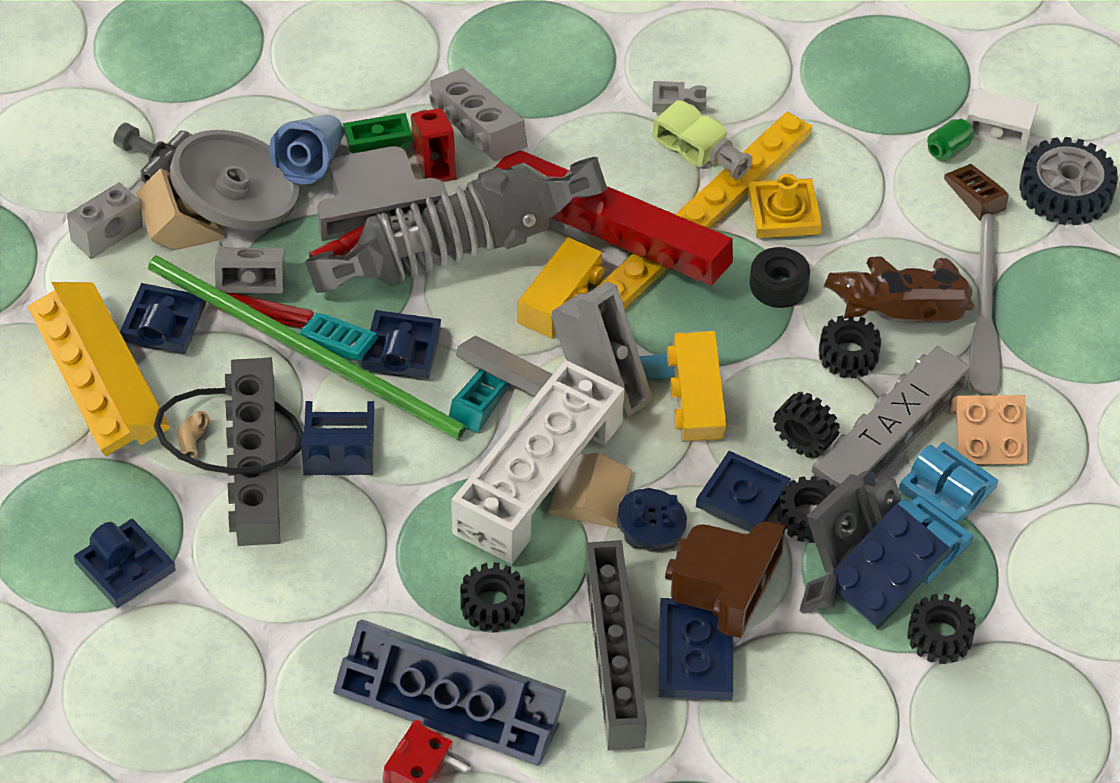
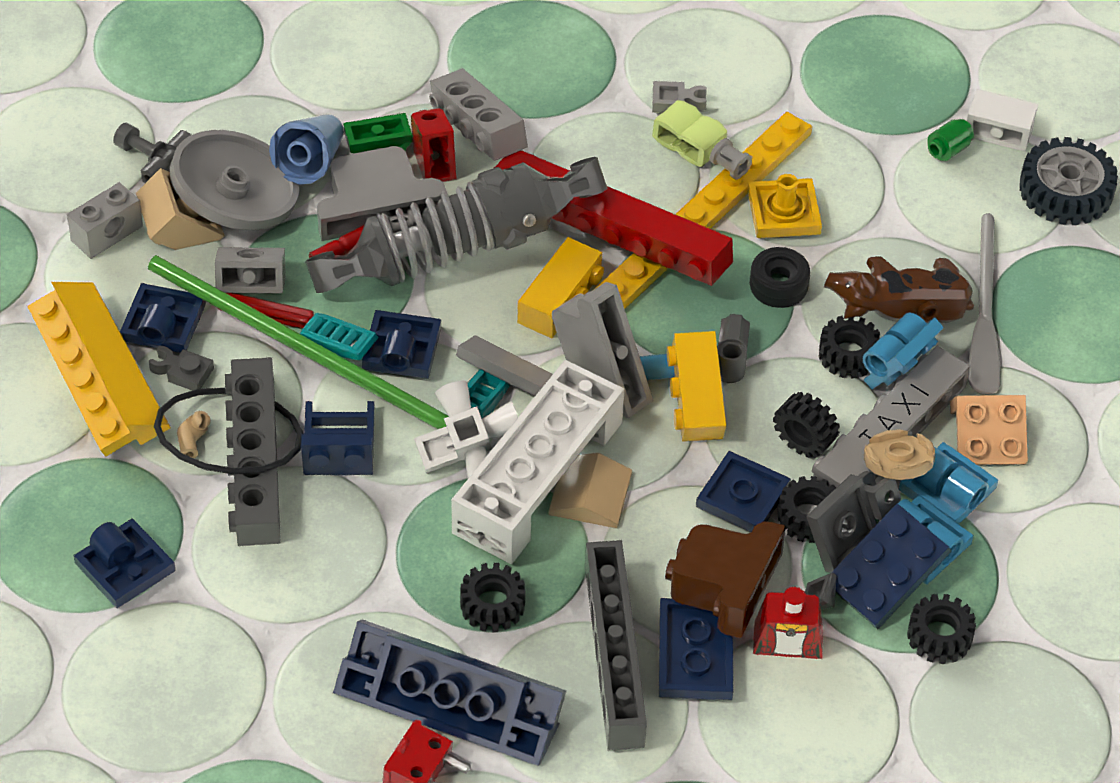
dark blue plate [617,488,687,549] -> none
reddish brown slope [944,164,1009,220] -> none
none -> dark grey plate [149,346,214,390]
none -> white brick [414,380,518,478]
none -> dark grey piece [717,314,750,383]
none -> red torso [753,587,823,659]
none -> dark azure plate [863,313,944,390]
none -> tan tile [864,429,935,480]

